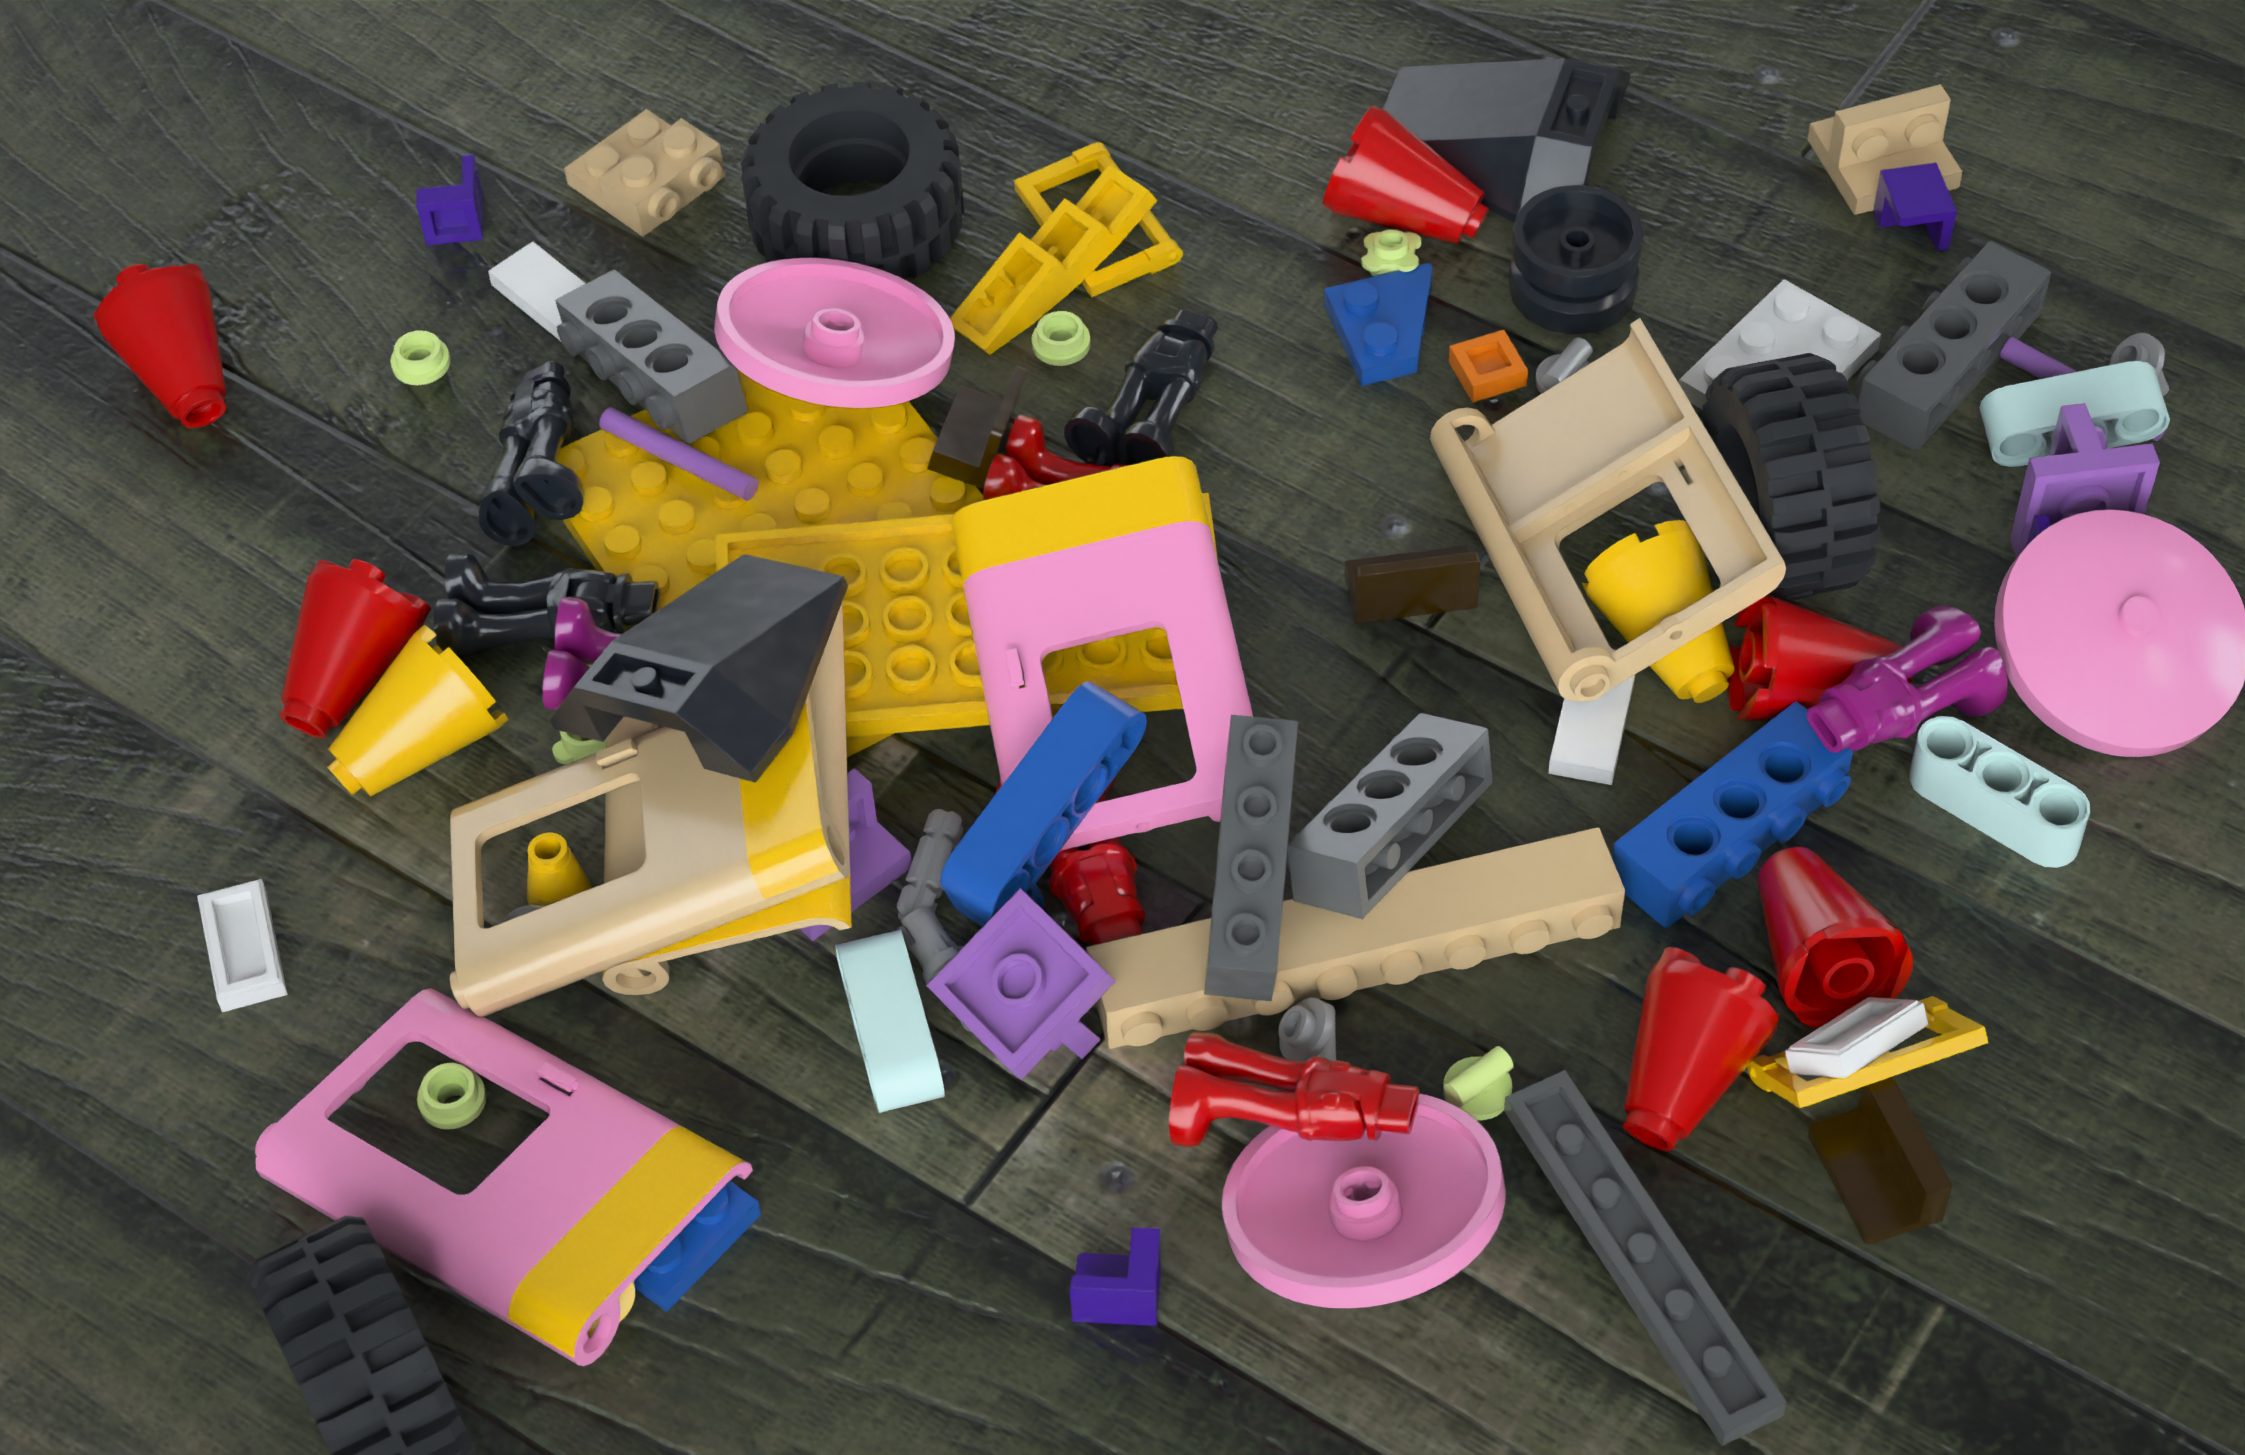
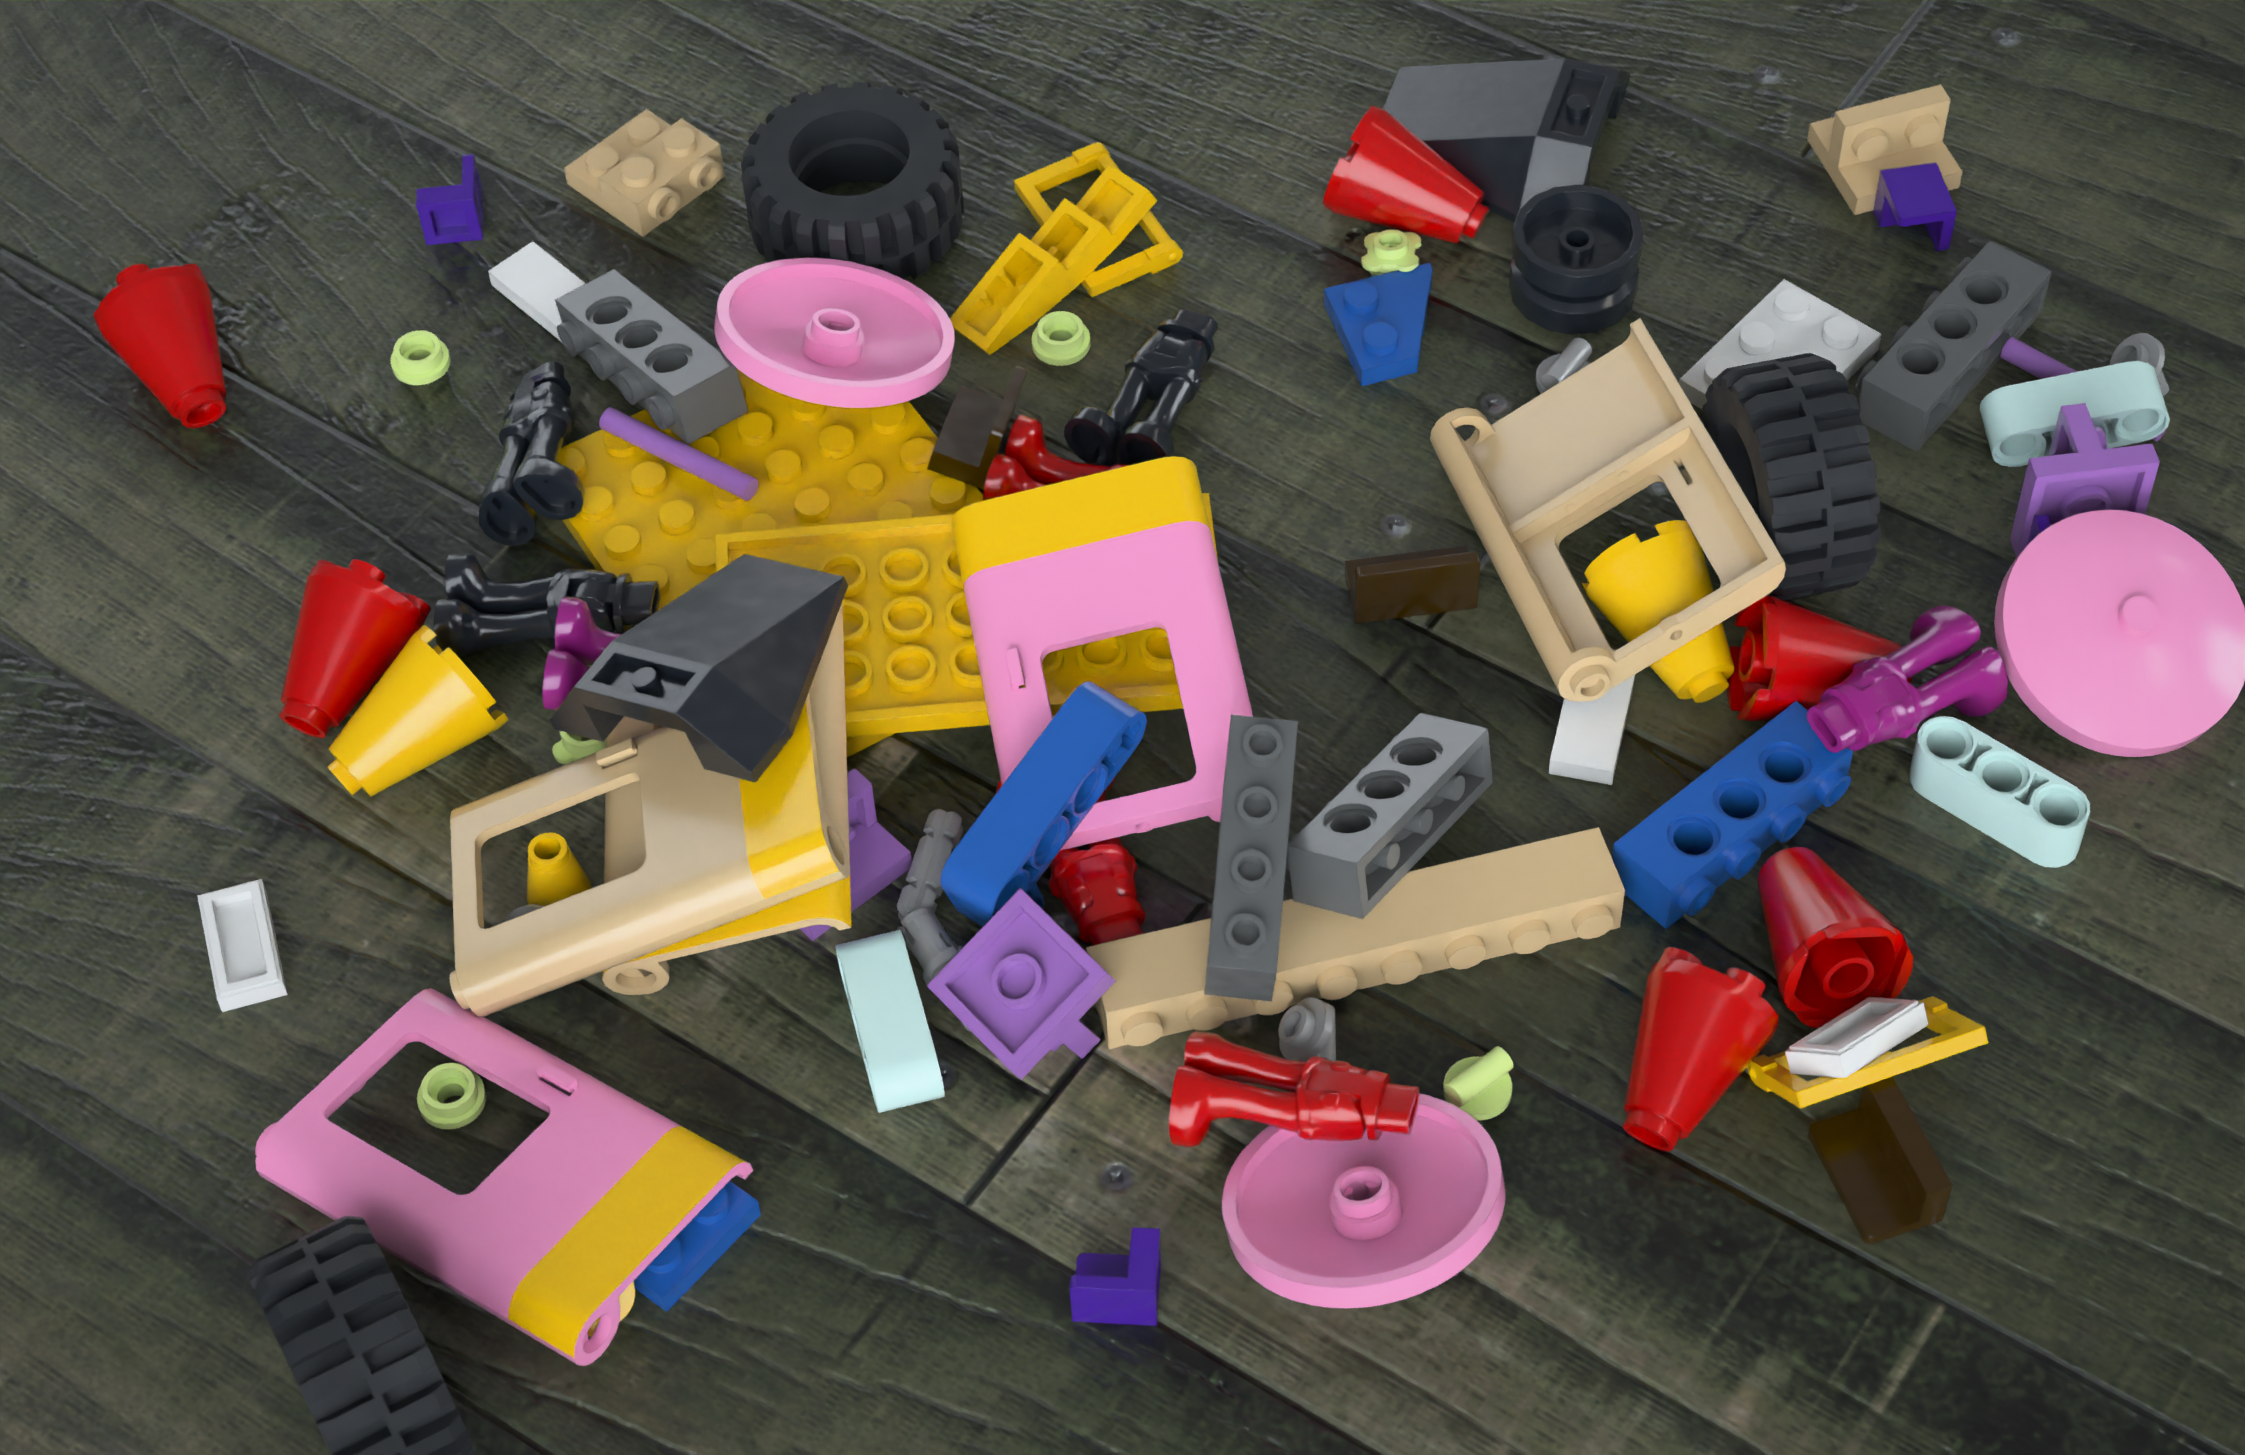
orange plate [1449,330,1528,403] -> none
dark grey plate [1504,1070,1787,1446] -> none

